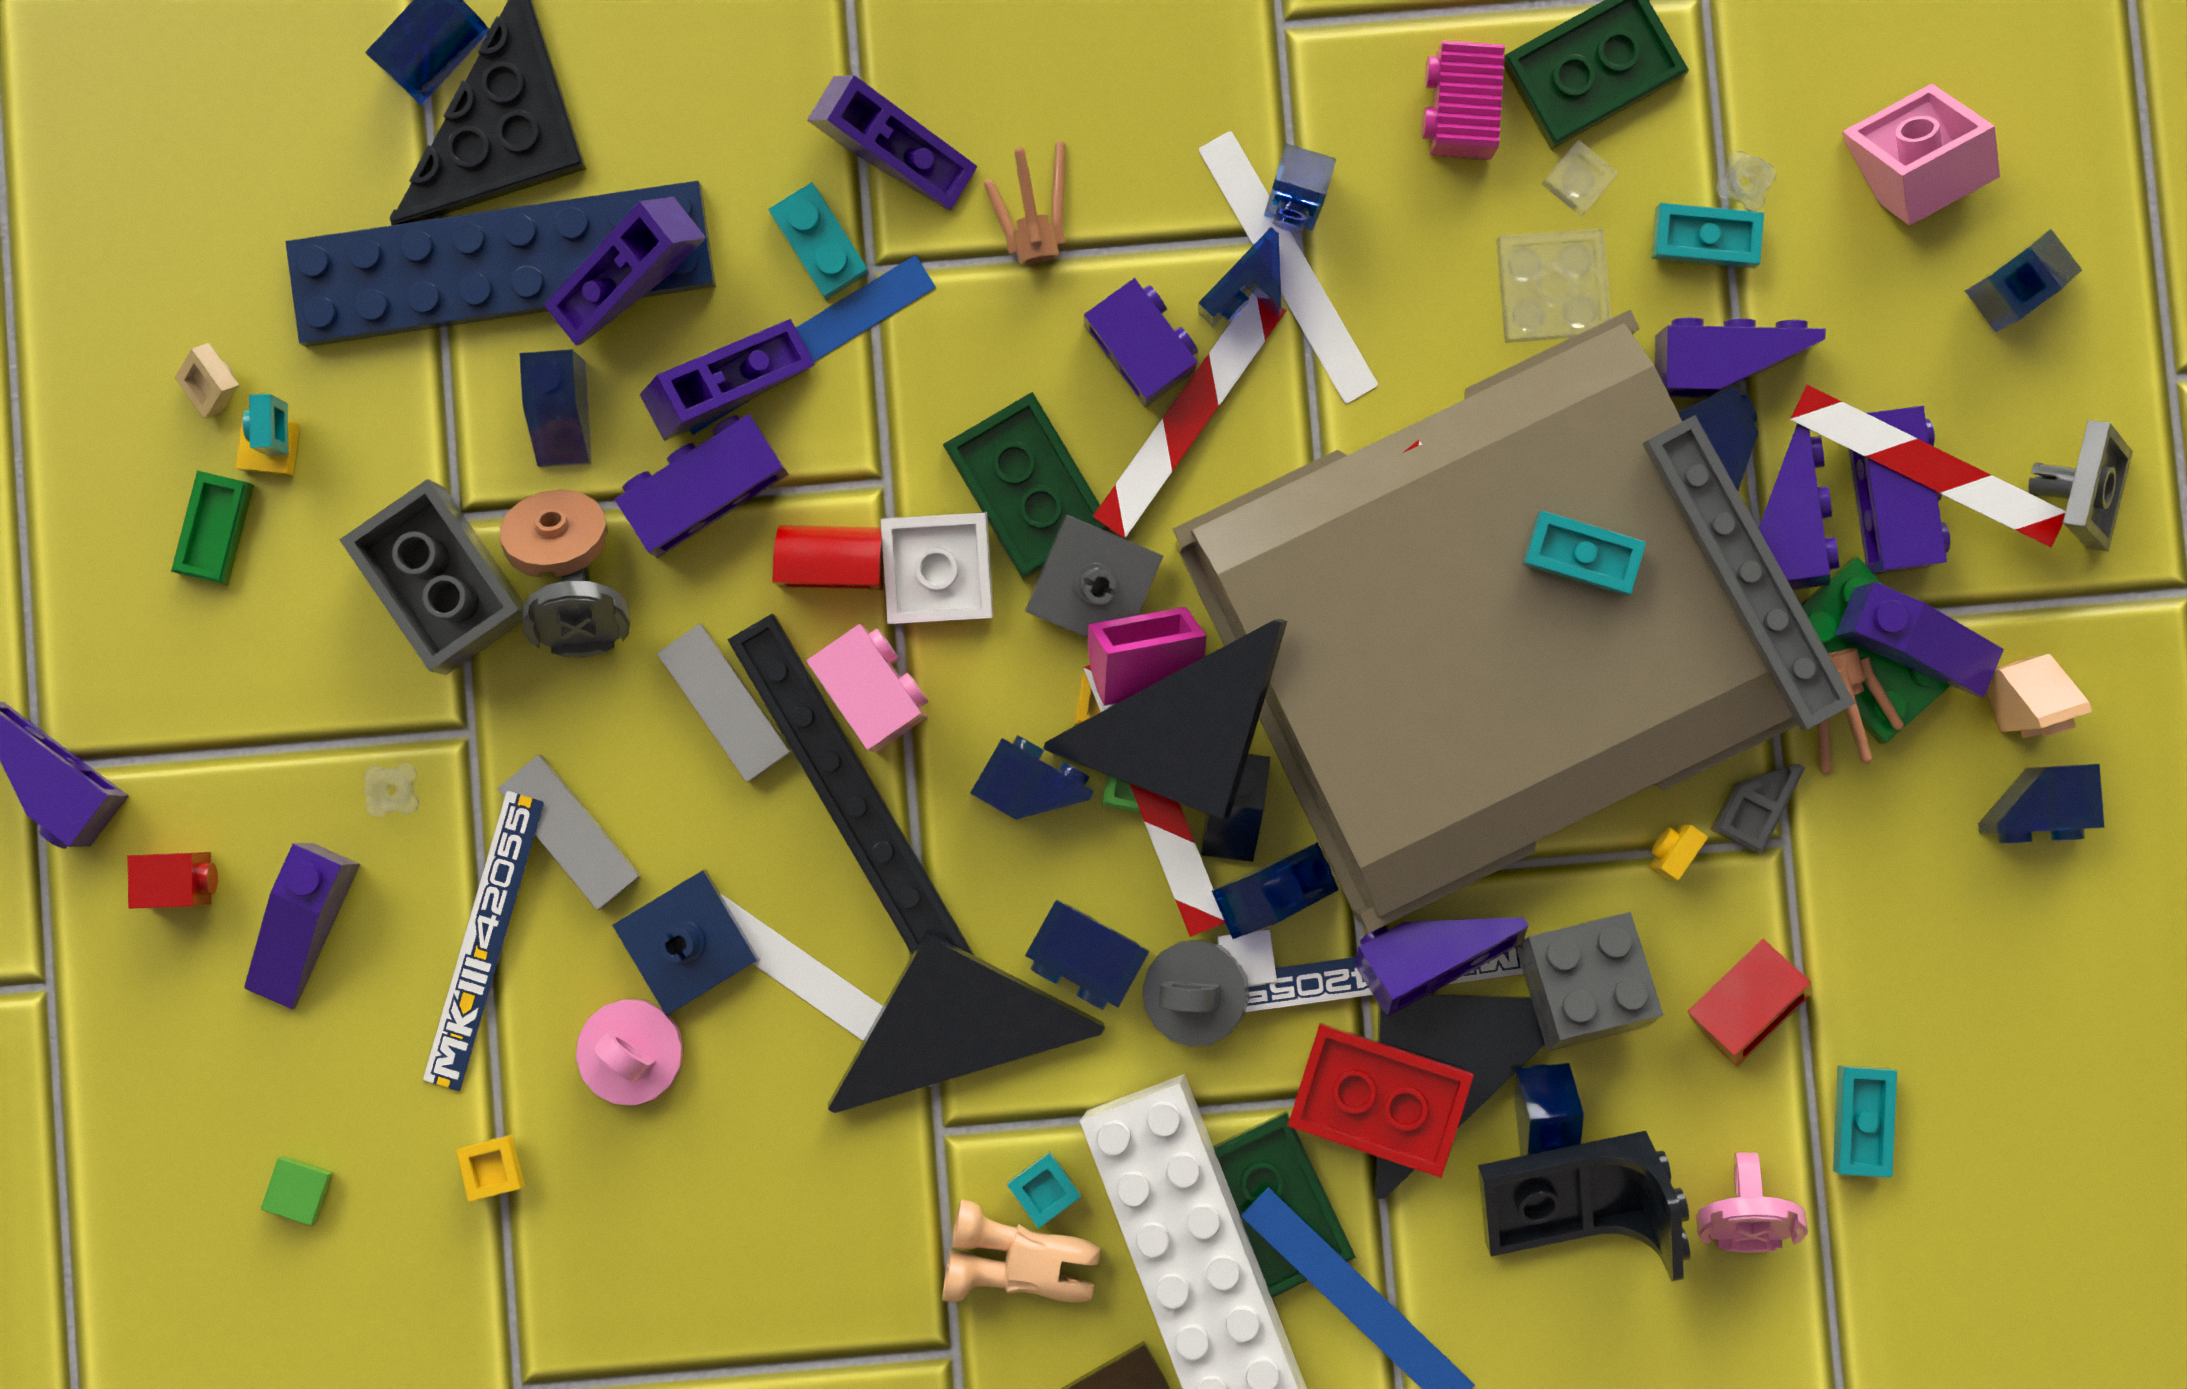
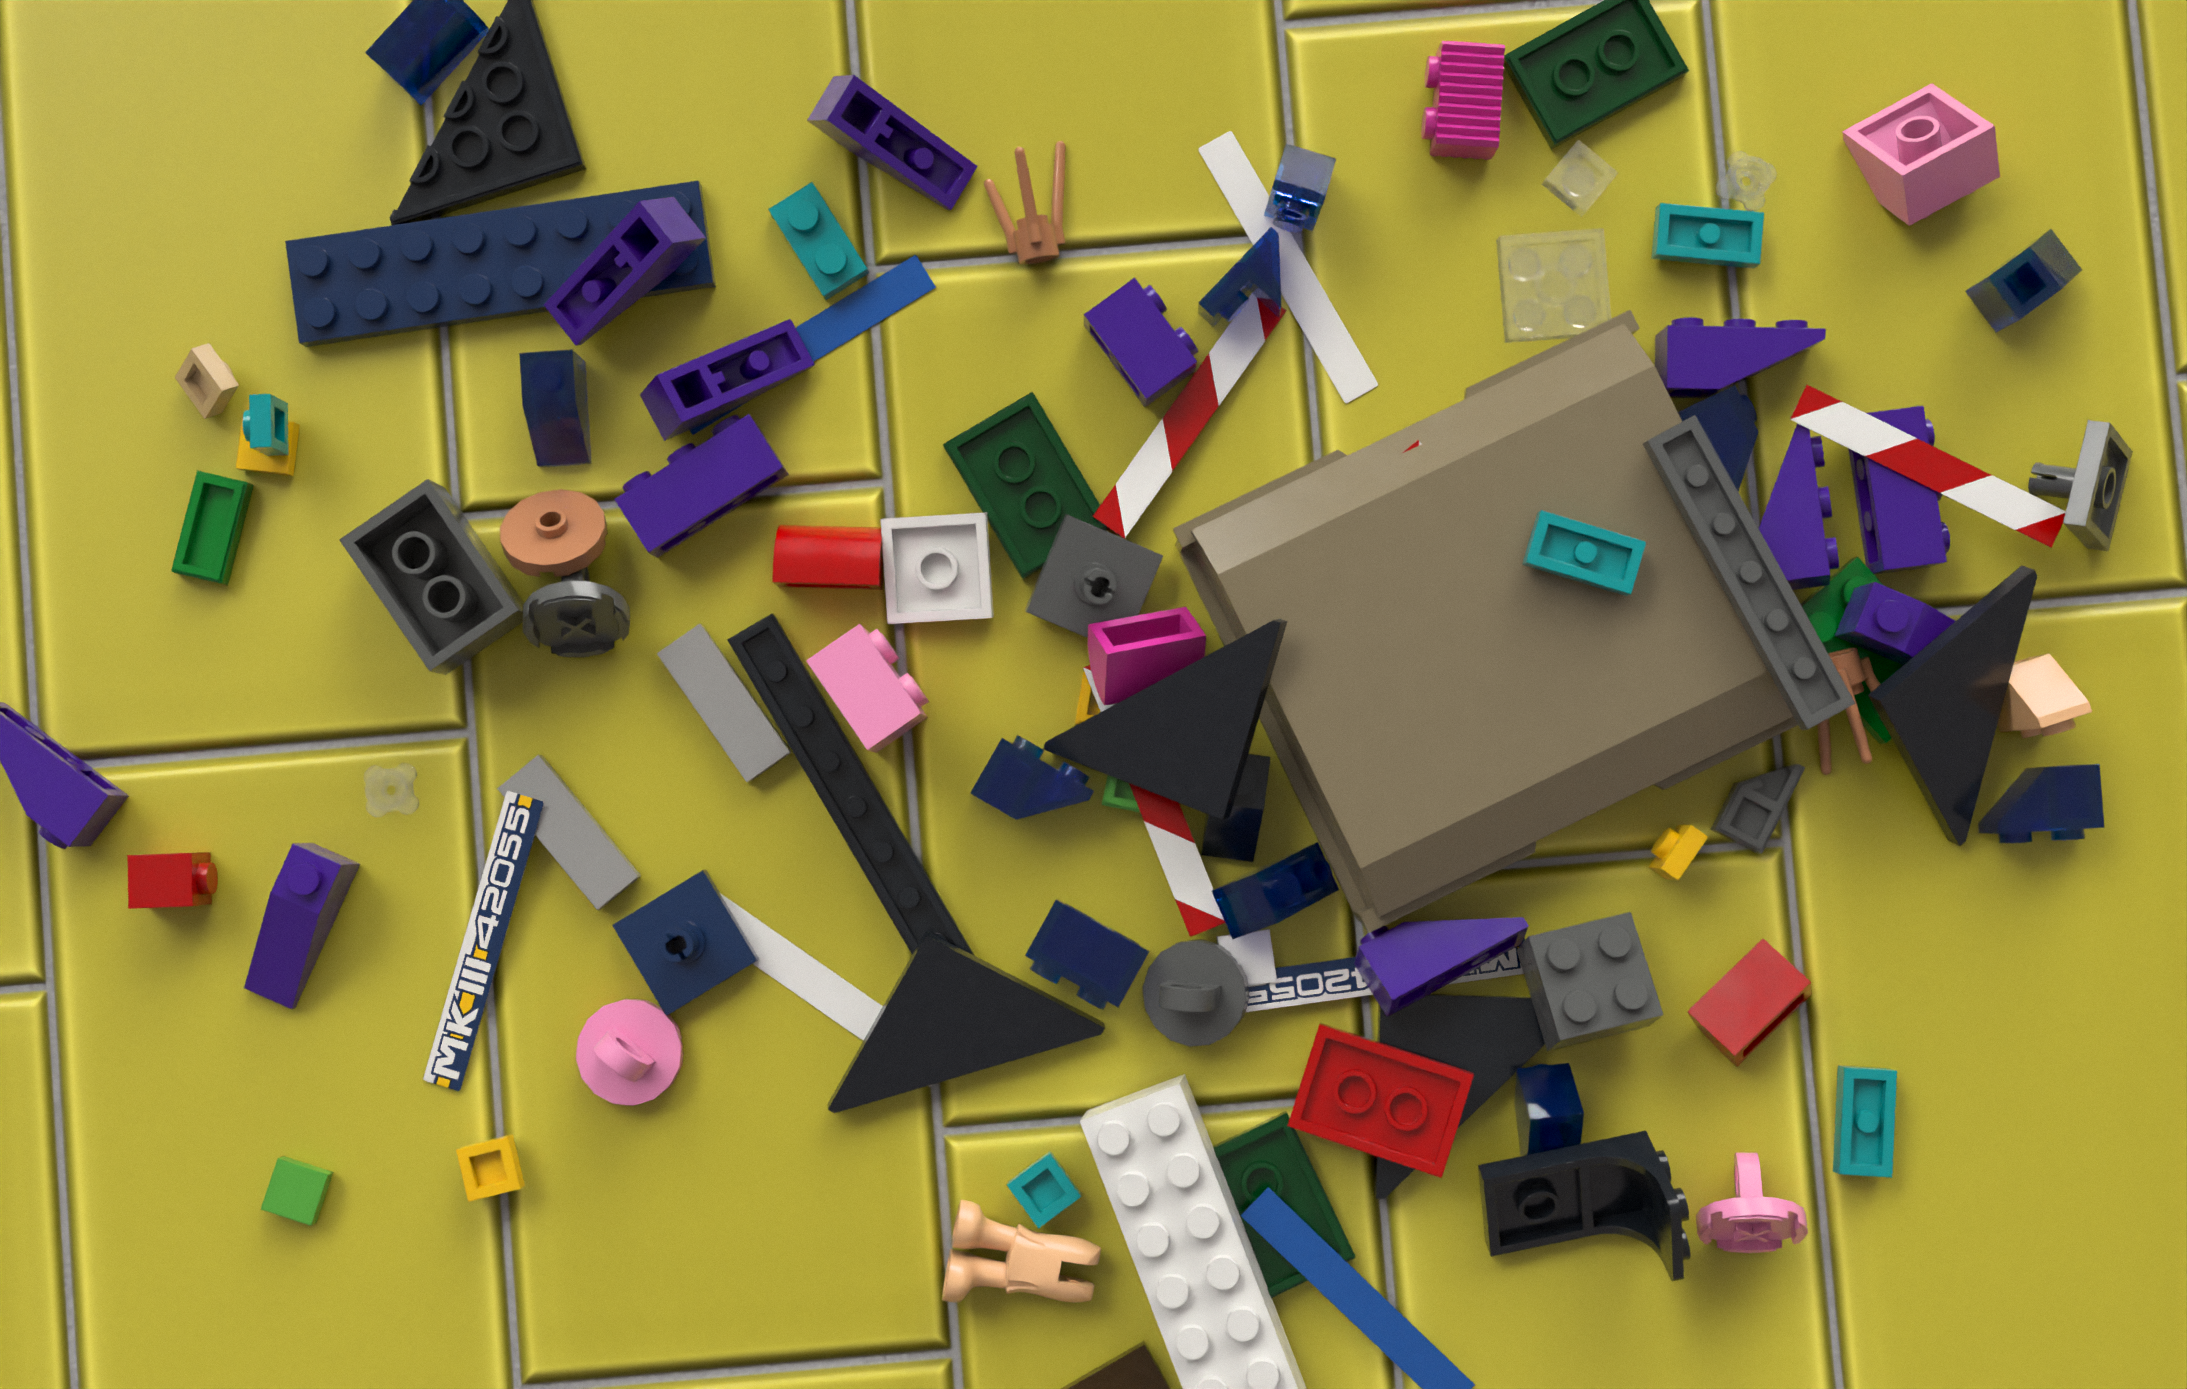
none -> black tile [1868,565,2037,846]

